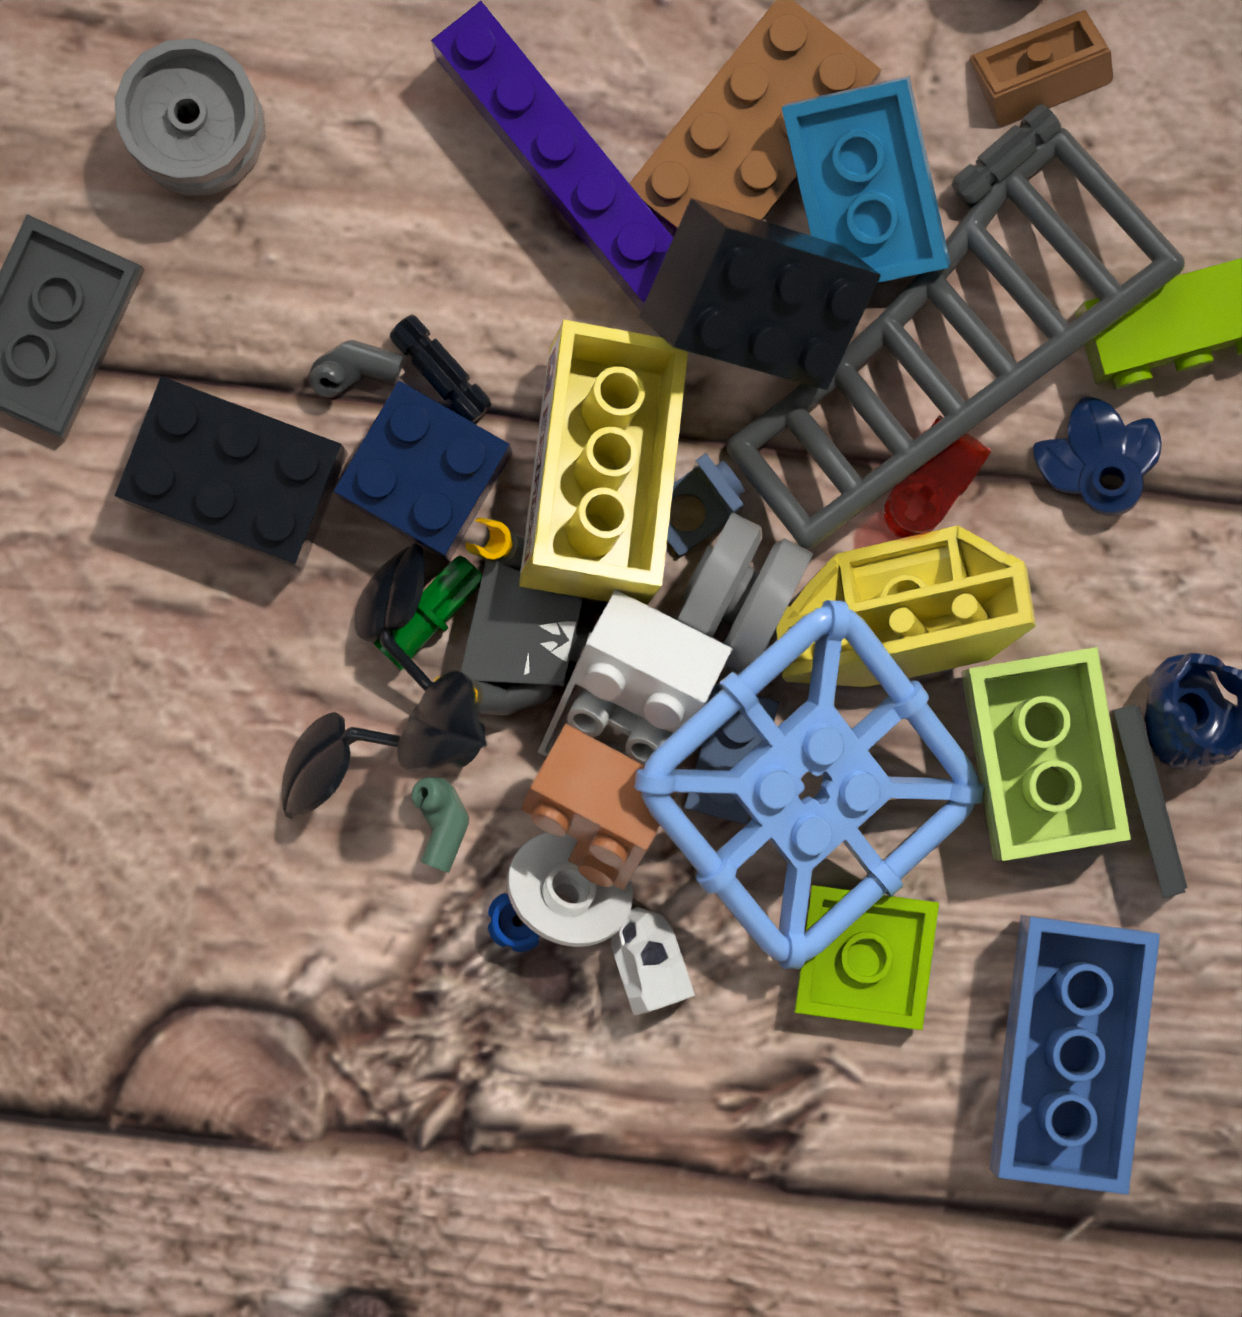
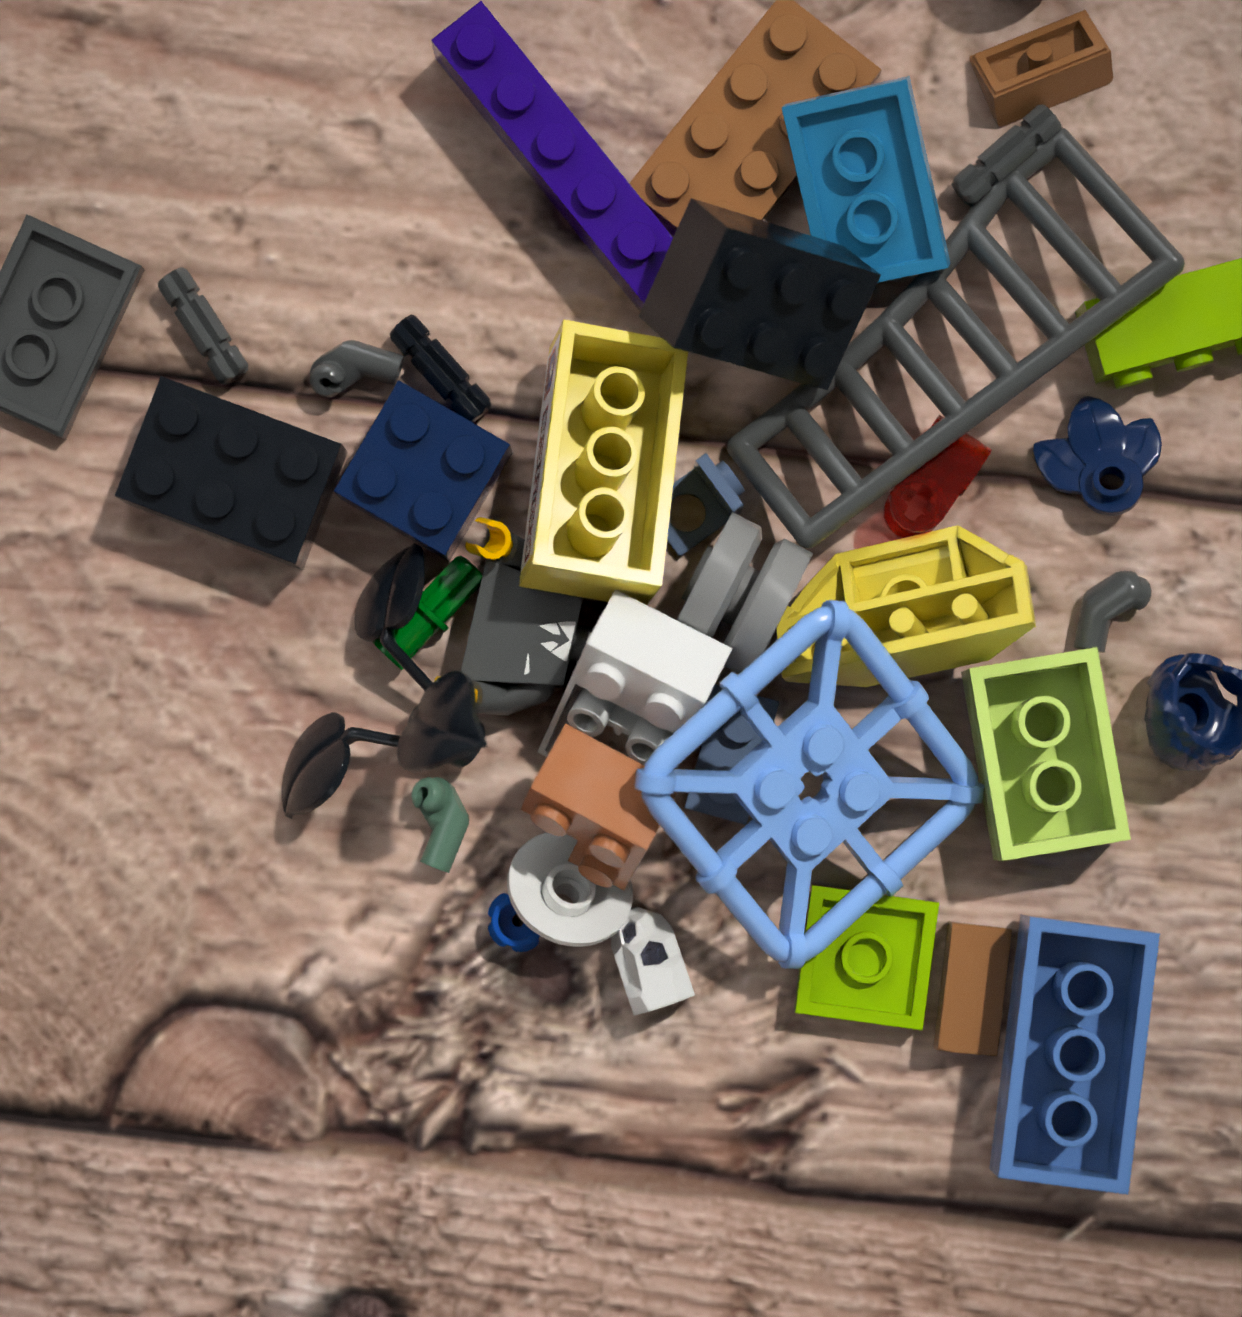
light grey wheel [115,39,265,196] -> none
dark grey tile [1113,704,1188,898] -> none
none -> dark grey axle [158,267,249,385]
none -> medium nougat slope [933,921,1012,1056]
none -> dark grey arm [1073,571,1152,653]

